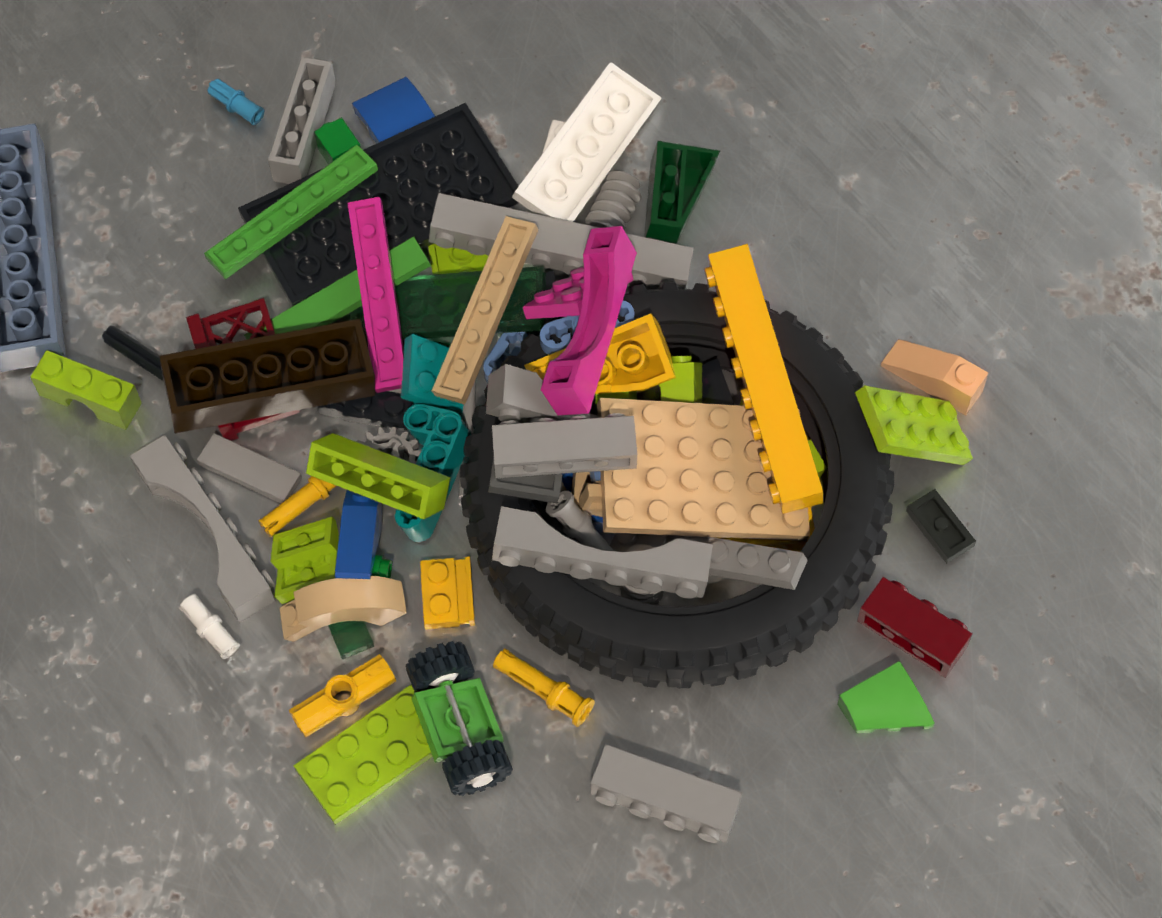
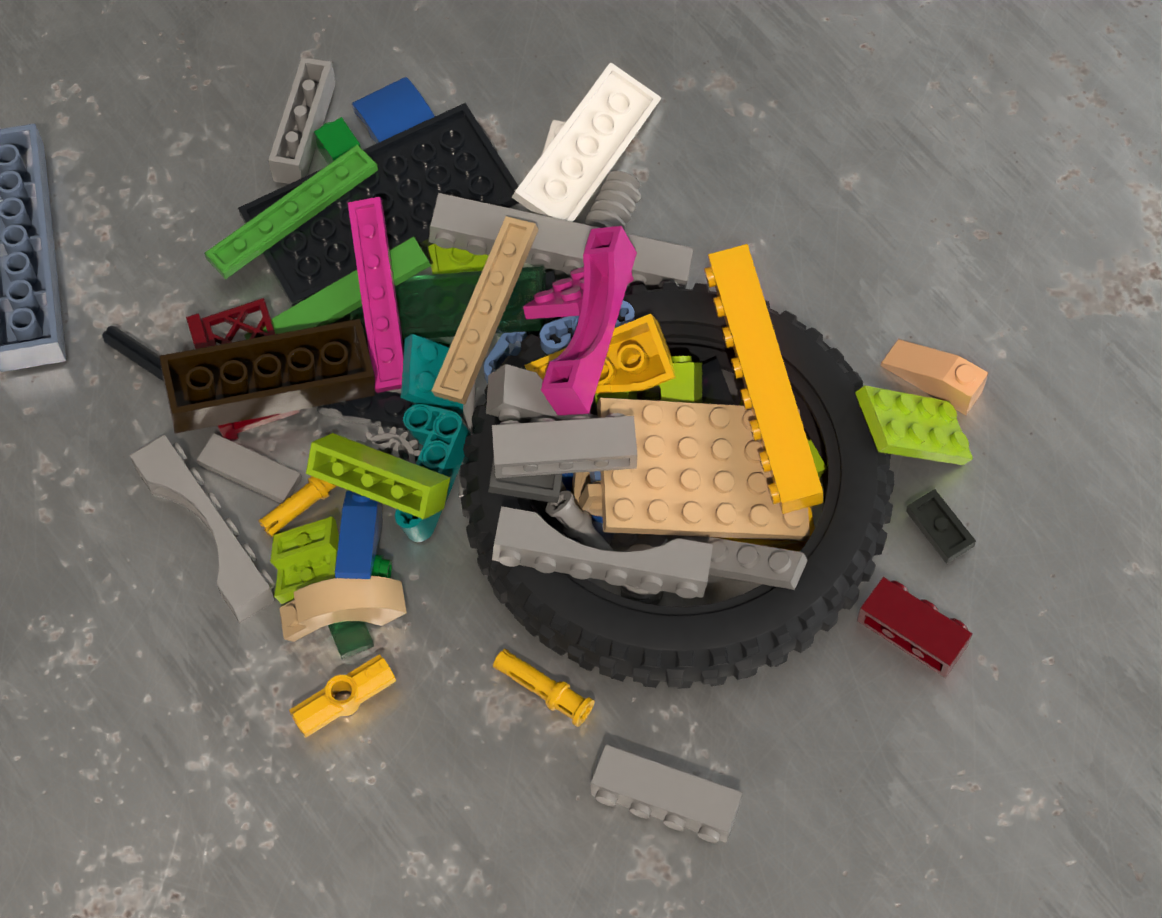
lime arch [30,350,142,430] -> none
white pin [179,594,240,659] -> none
dark azure axle [207,79,265,125] -> none
lime plate [293,685,433,825] -> none
plate [405,641,513,796] -> none
yellow plate [420,556,475,630] -> none
dark green wedge [644,141,720,244] -> none
bright green slope [837,661,935,733] -> none

